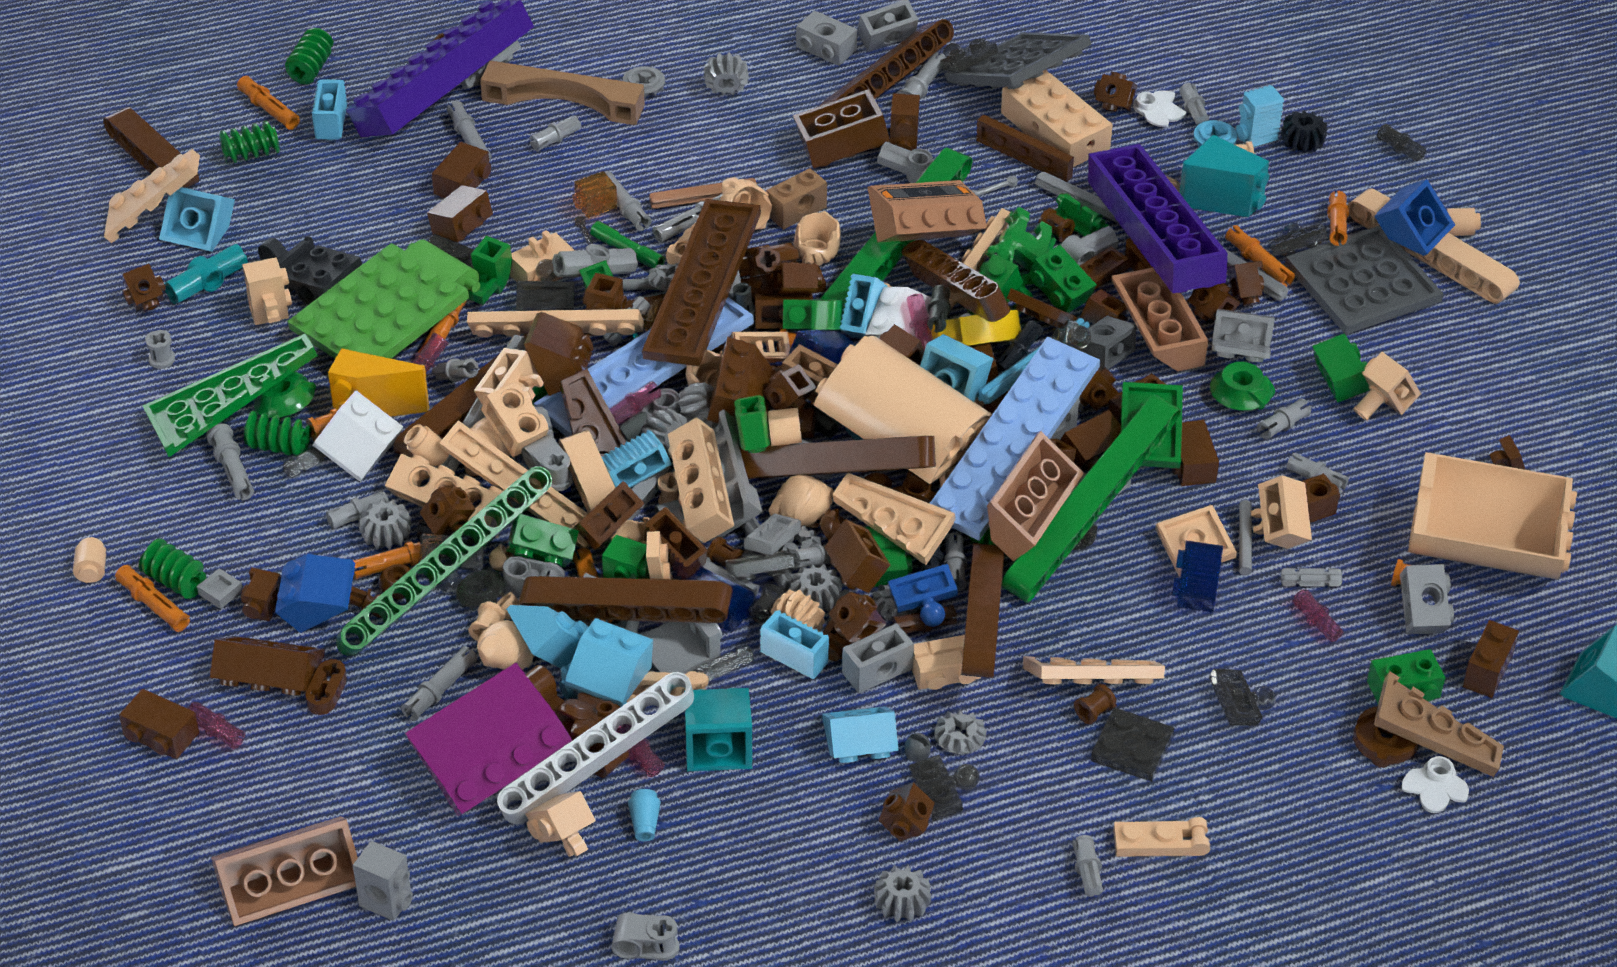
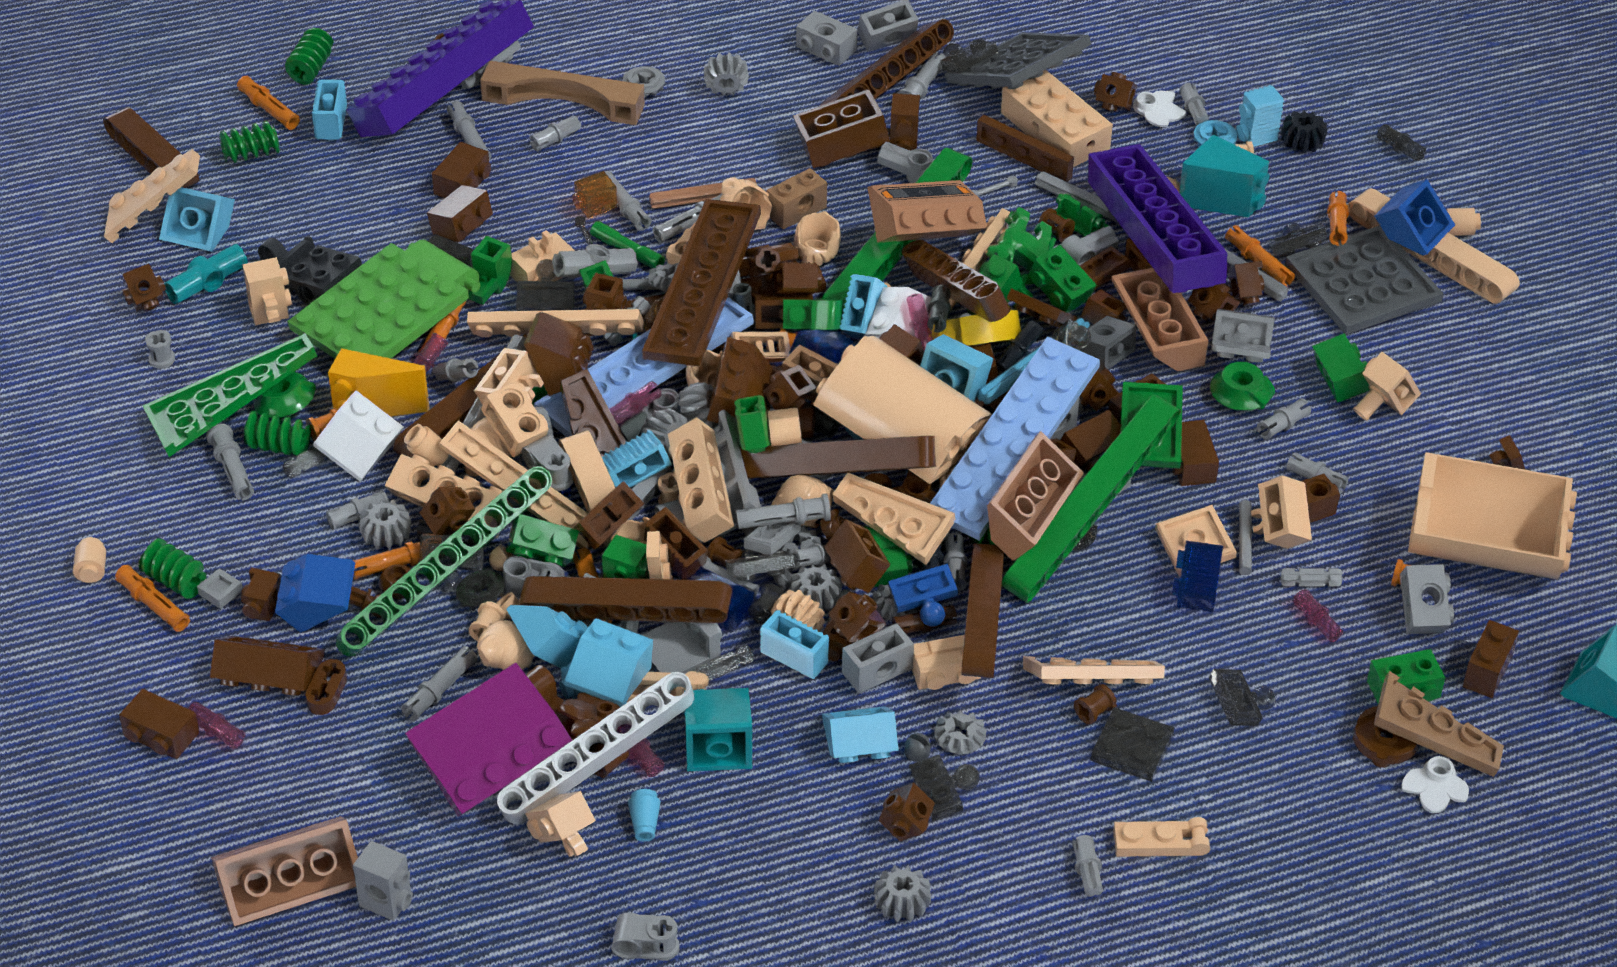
none -> light grey pin [735,493,831,529]

